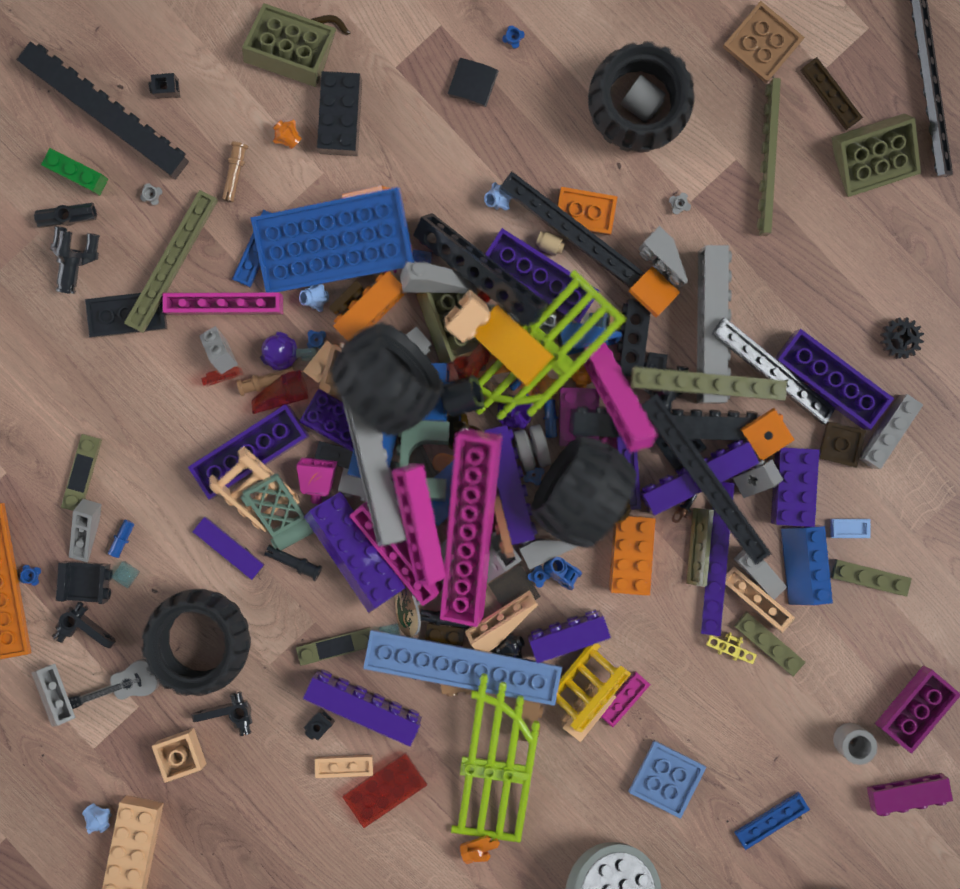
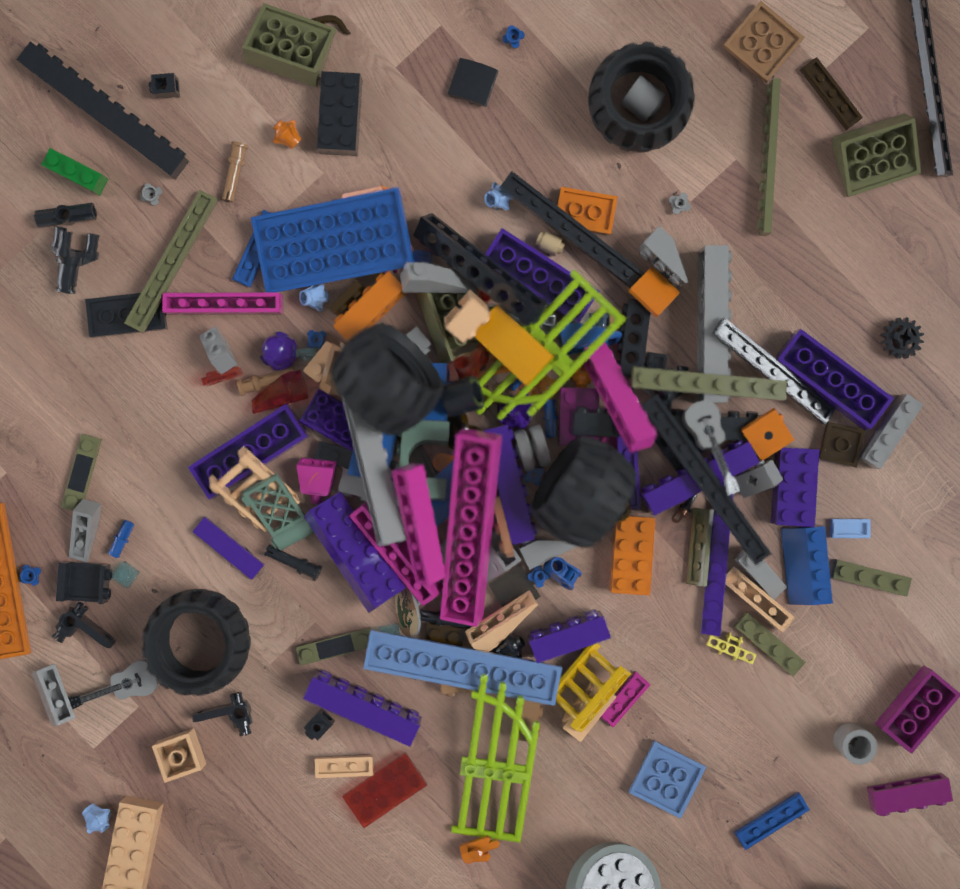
none -> light grey piece [682,401,739,496]

